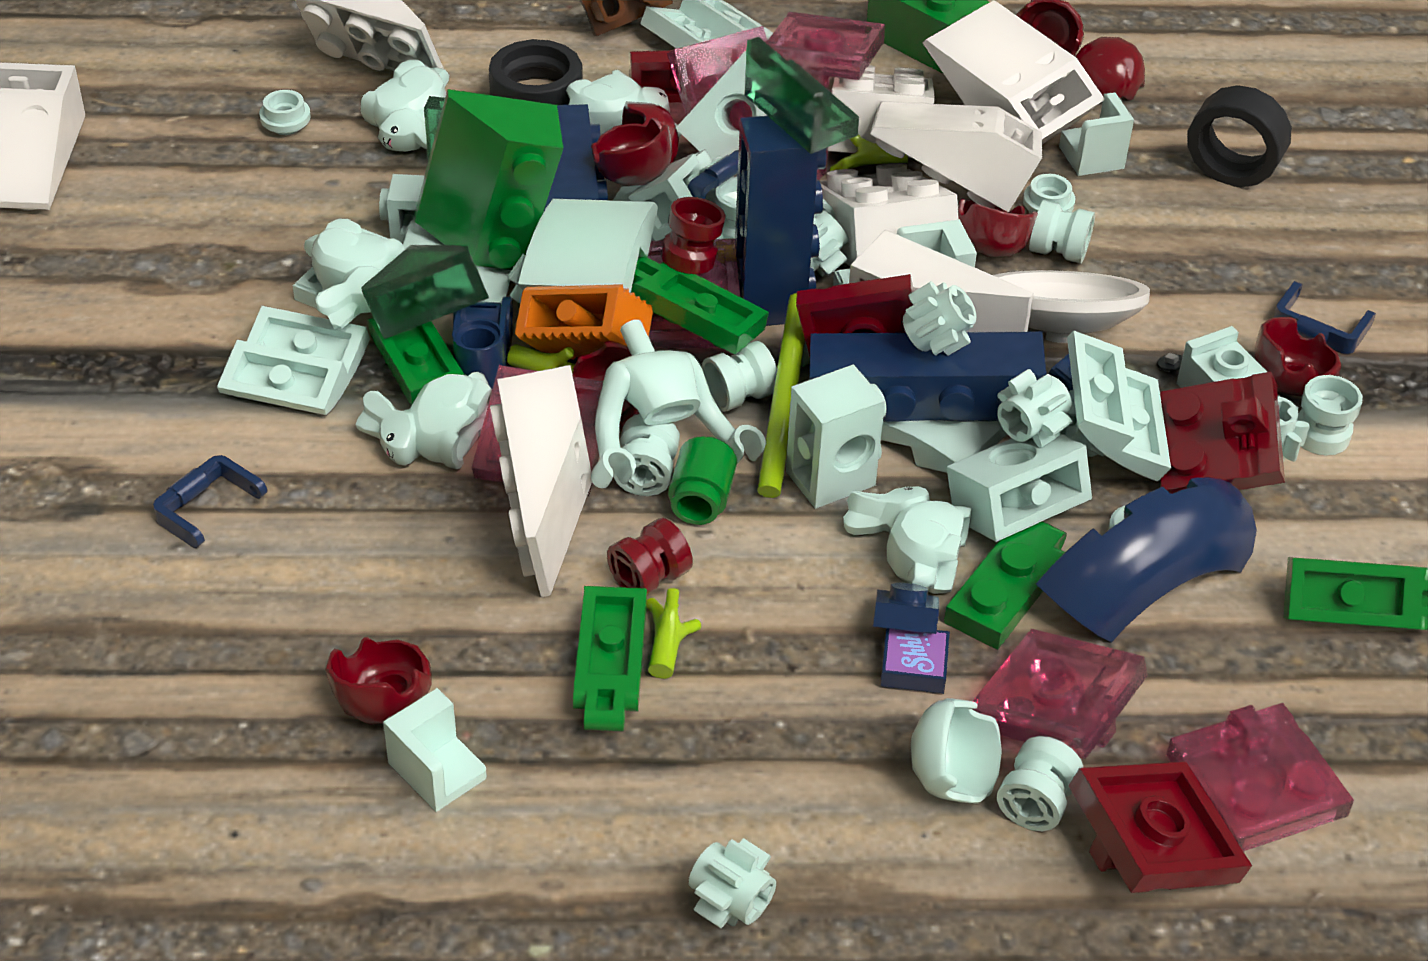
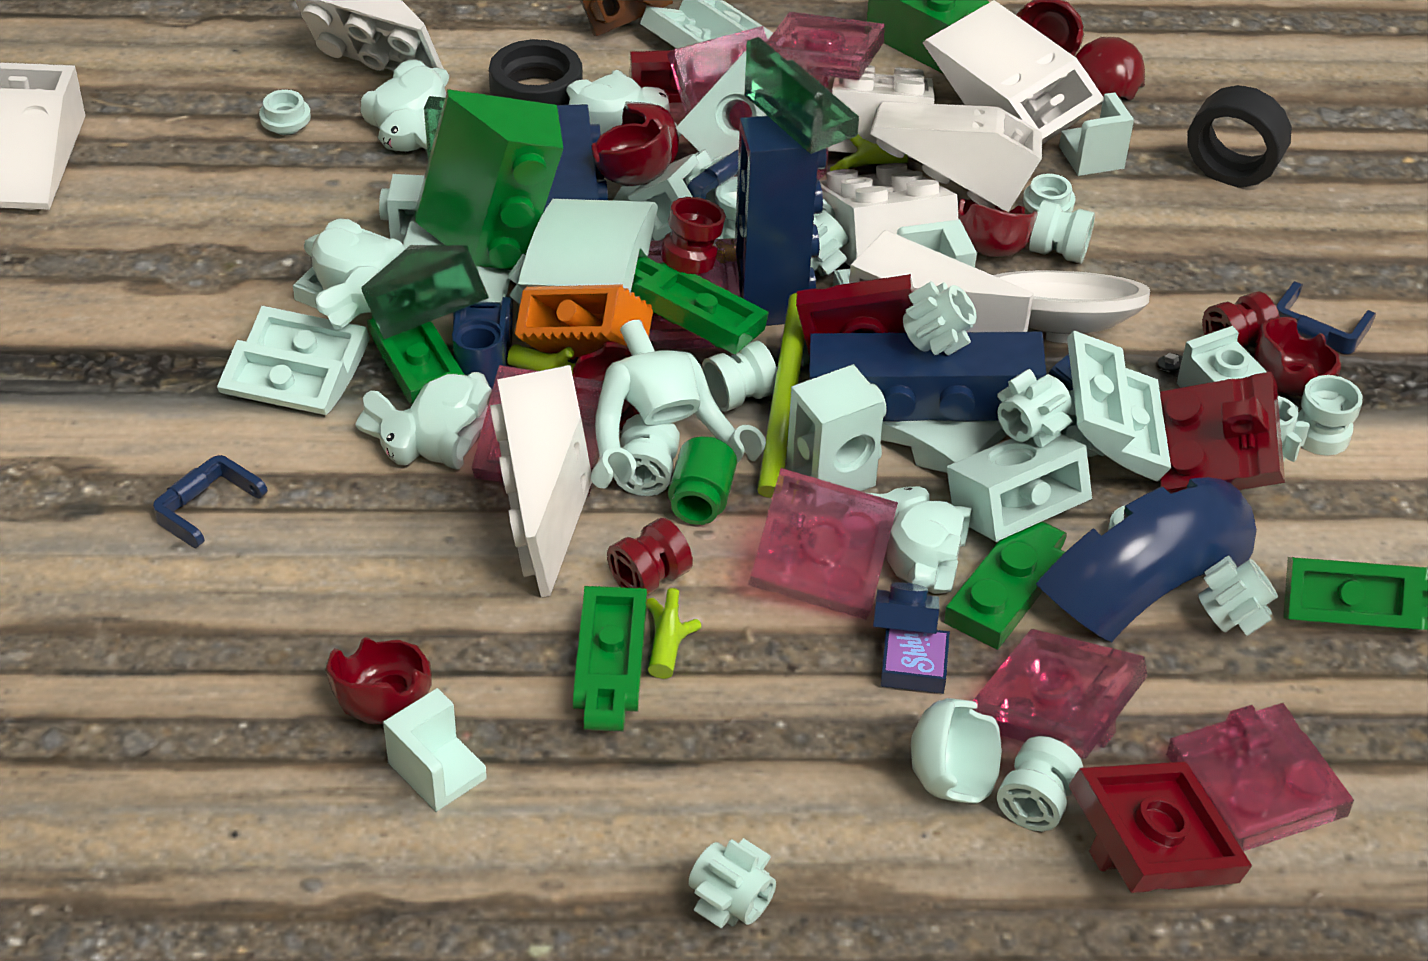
none -> clear pink hinge [748,468,898,620]
none -> light aqua gear [1198,555,1278,636]
none -> dark red wheel [1202,291,1279,350]

